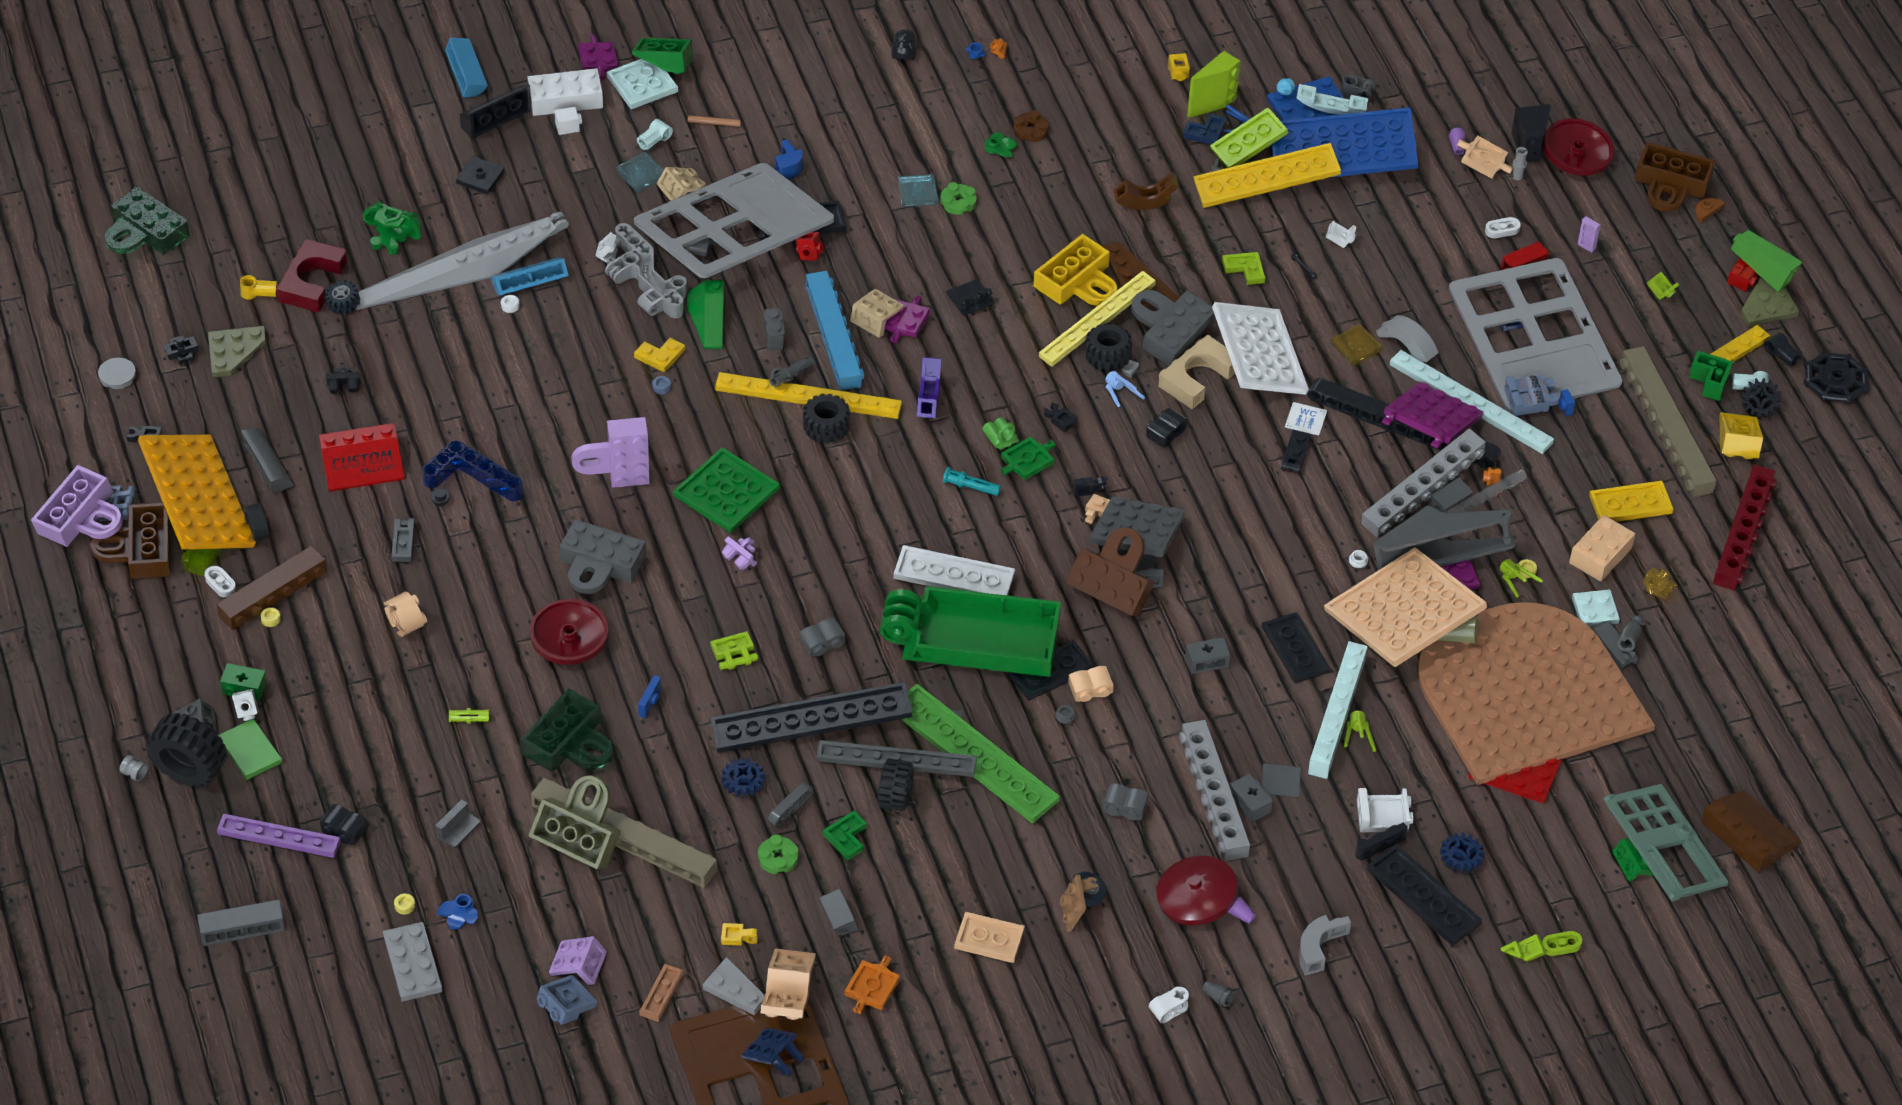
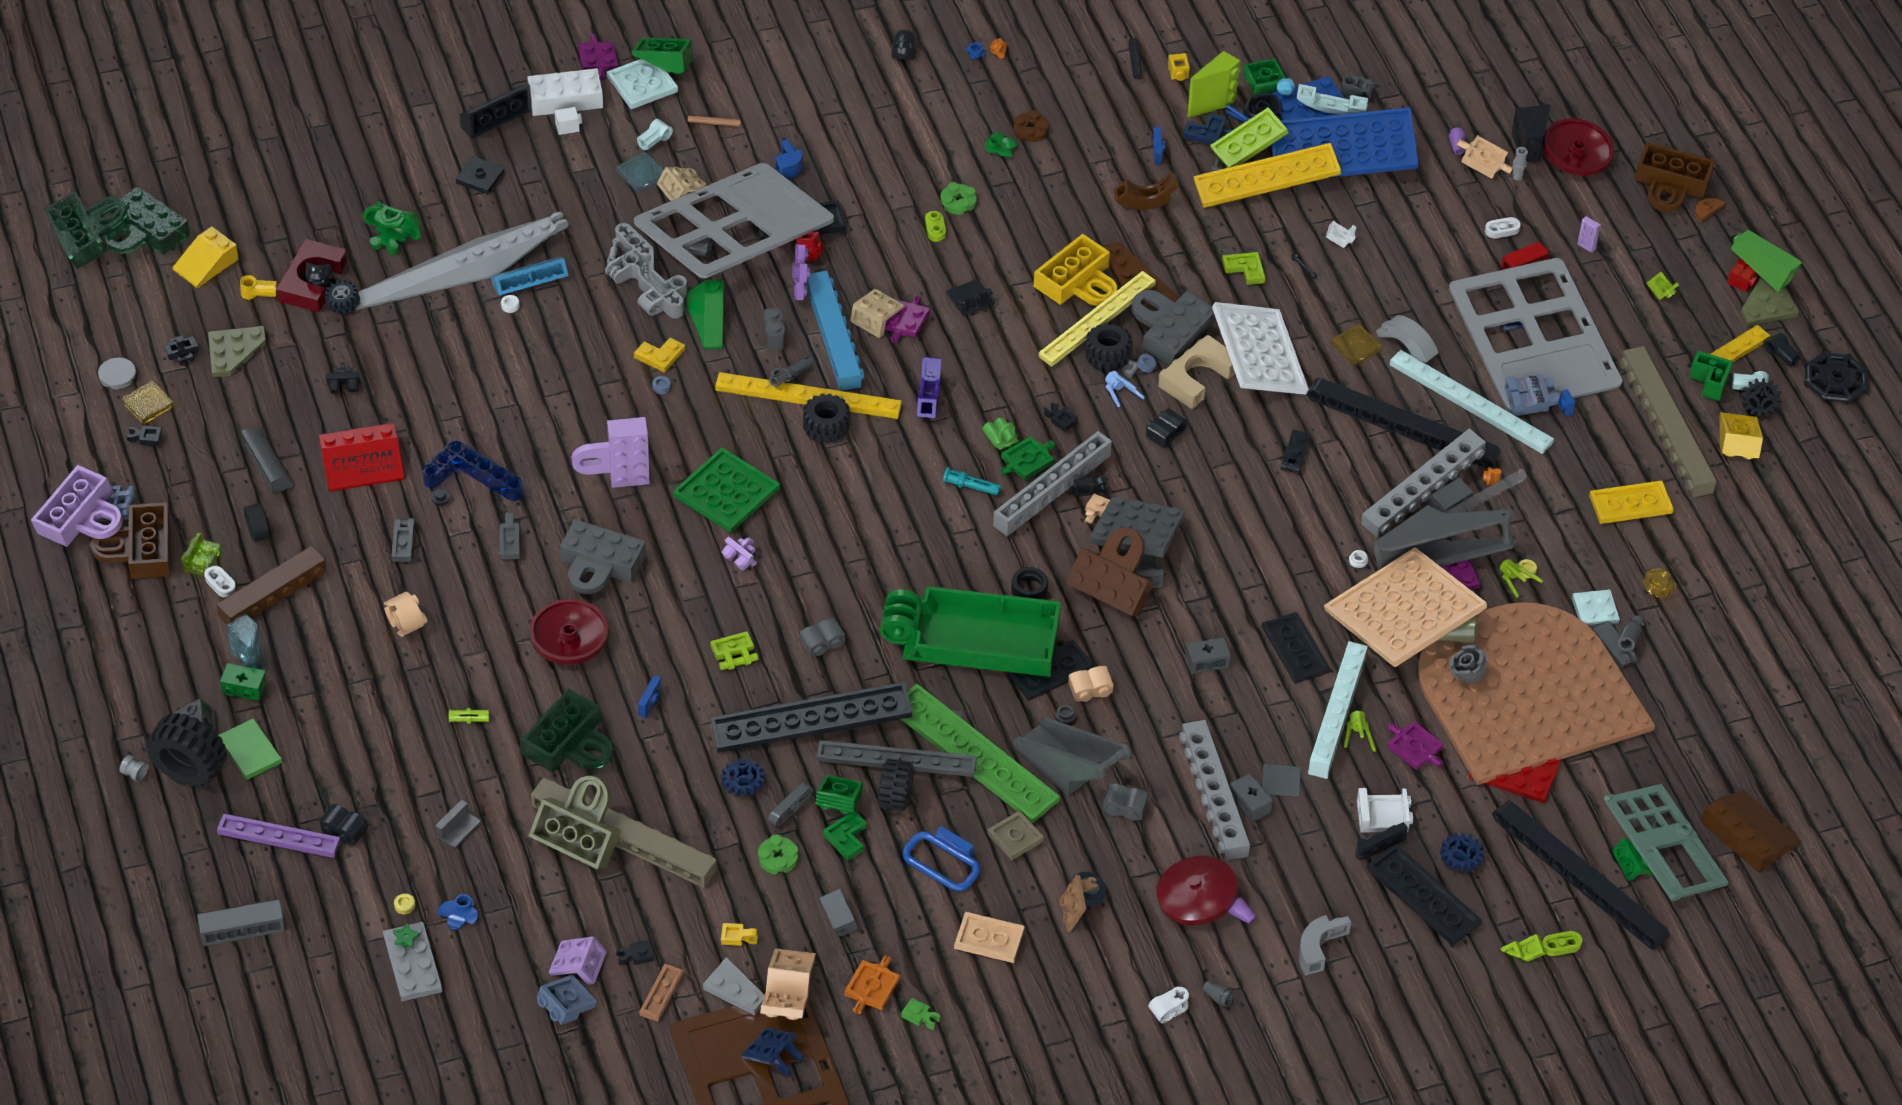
light orange plate [138,434,256,549] -> none
white brick [232,689,259,721] -> none
light yellow tile [260,608,281,627] -> none
dark azure brick [445,37,488,98] -> none
white bracket [595,232,616,263] -> none
white plate [893,545,1015,596] -> none
clear light blue plate [898,174,938,207] -> none
white sticker [1285,402,1327,436] -> none
magenta plate [1382,382,1484,448] -> none
light nougat brick [1569,515,1636,582] -> none
dark red brick [1713,464,1777,591] -> none
none -> clear green brick [44,191,128,269]
none -> clear yellow tile [121,380,174,424]
none -> yellow slope [172,226,238,288]
none -> clear light blue slope [227,614,261,669]
none -> black piece [305,262,333,288]
none -> green plate [393,924,419,946]
none -> dark grey hinge [500,513,519,559]
none -> black plate [616,940,654,965]
none -> medium lavender plate [792,245,810,300]
none -> green brick [815,775,864,814]
none -> bright green plate [901,998,940,1030]
none -> blue bar [902,826,980,891]
none -> lime plate [925,211,946,242]
none -> dark tan plate [987,810,1044,861]
none -> light grey brick [993,431,1112,536]
none -> black tyre [1011,567,1048,600]
none -> dark grey piece [1013,717,1132,796]
none -> black axle [1128,38,1142,79]
none -> sand blue tile [1137,354,1156,373]
none -> blue plate [1152,127,1165,165]
none -> green brick [1243,58,1286,96]
none -> black piece [1243,93,1282,119]
none -> magenta plate [1387,721,1444,770]
none -> dark grey cone [1450,645,1488,684]
none -> black beam [1492,800,1670,950]

